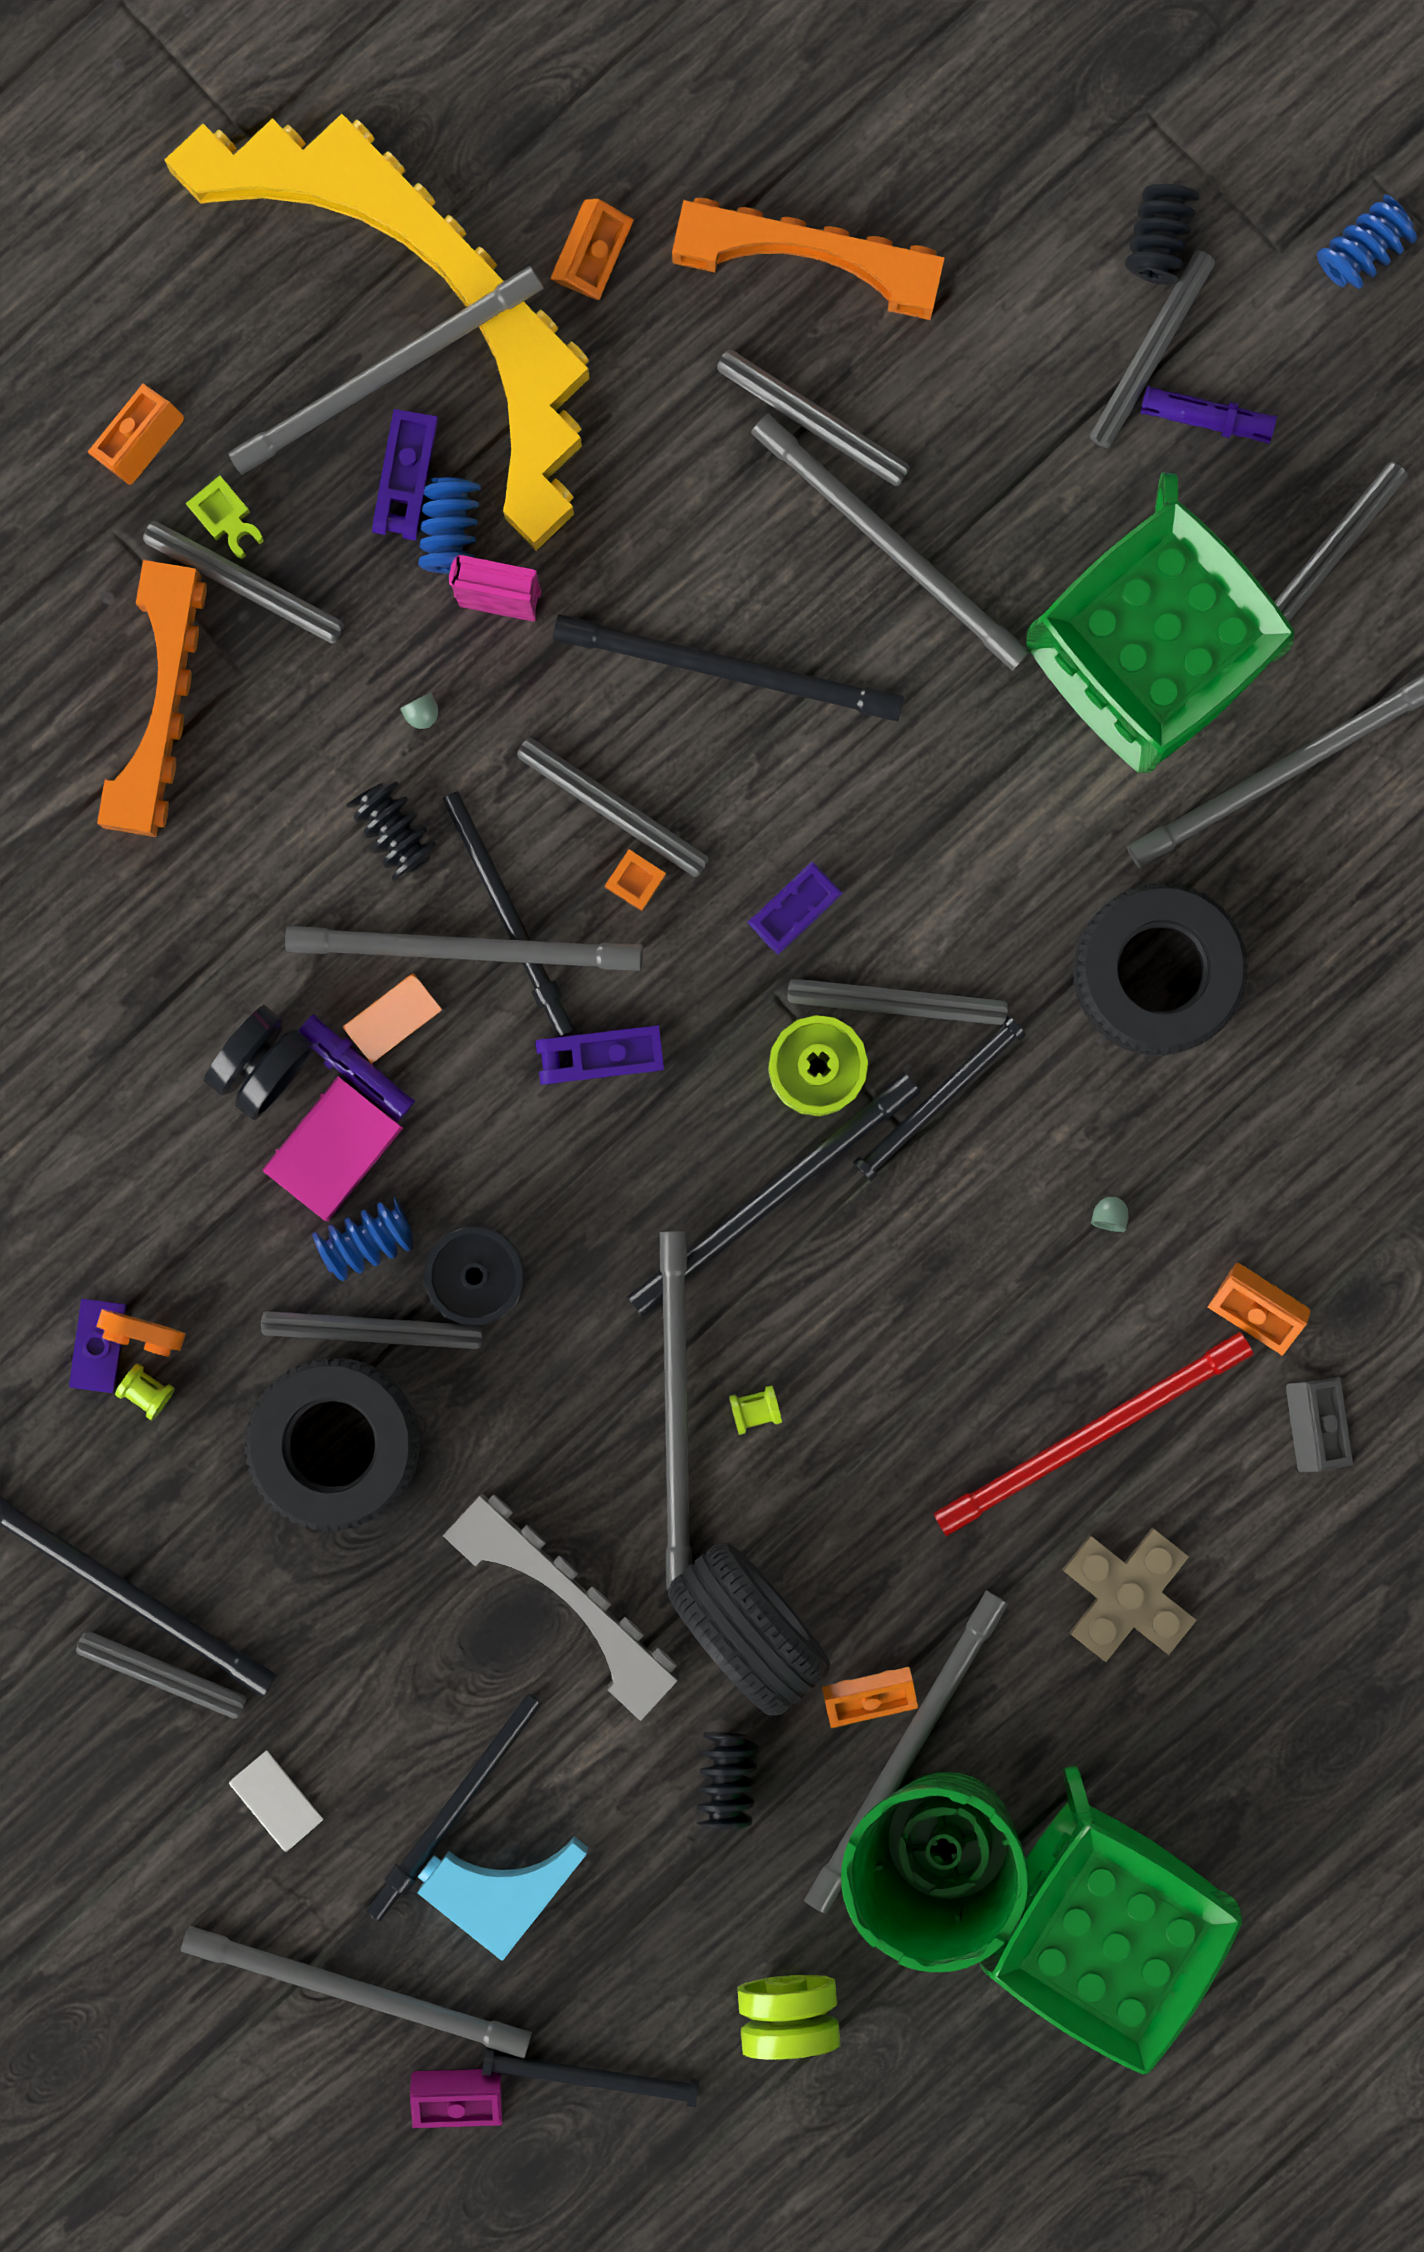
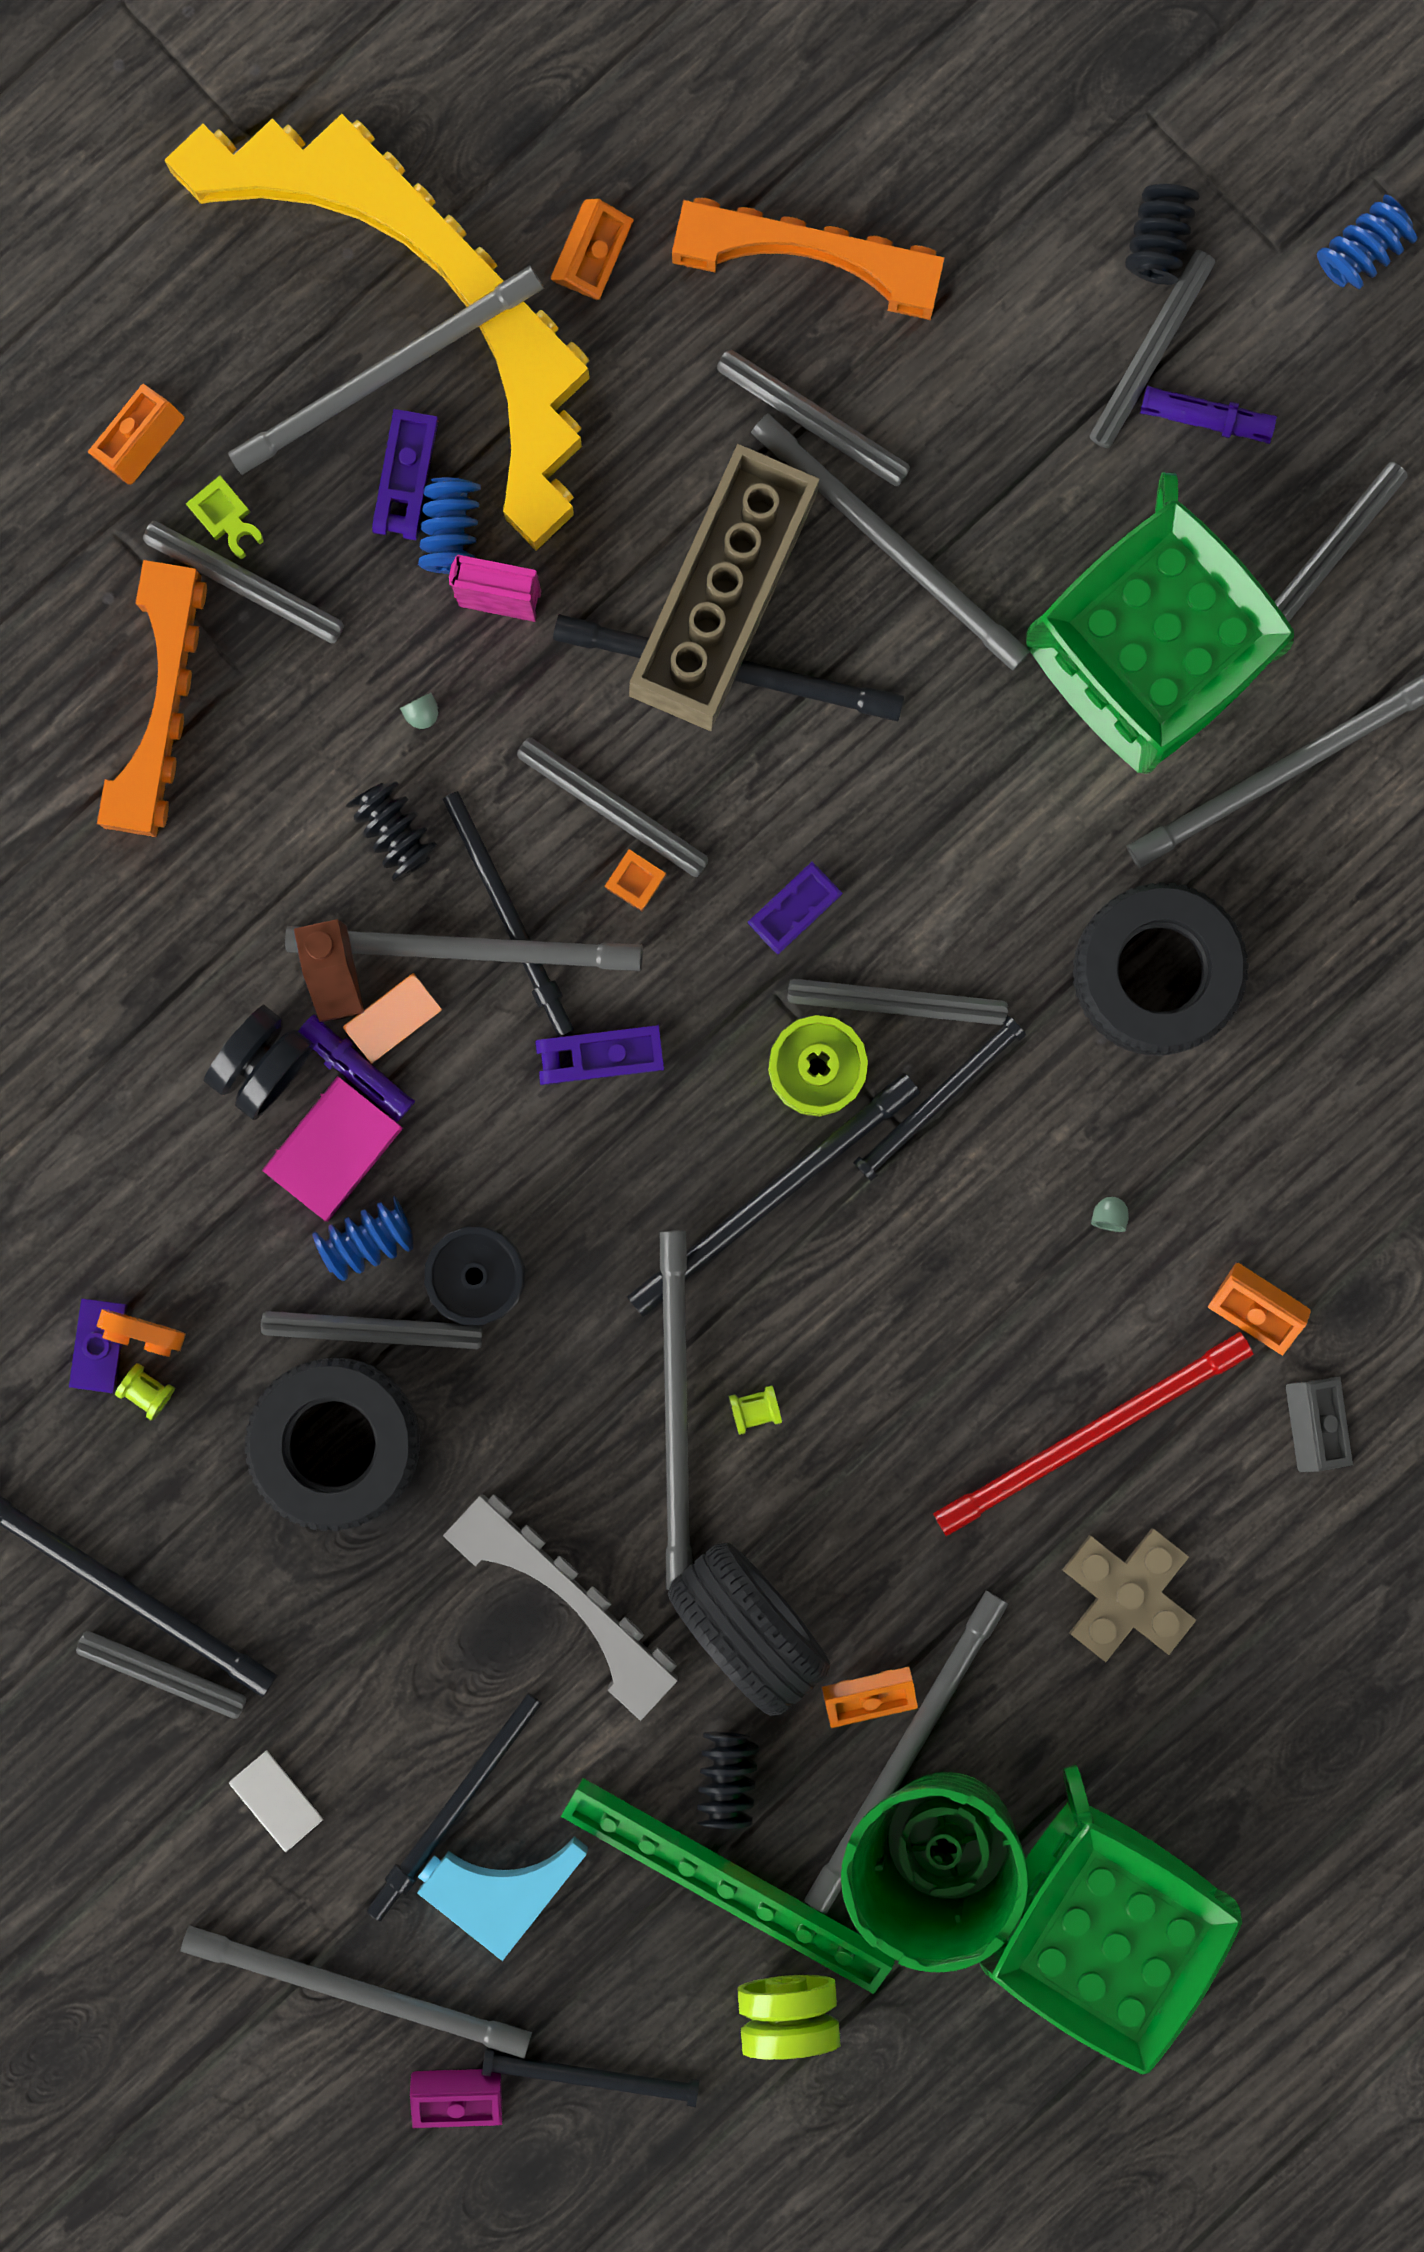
none -> copper slope [294,919,364,1022]
none -> green plate [561,1778,895,1994]
none -> dark tan brick [629,444,820,731]

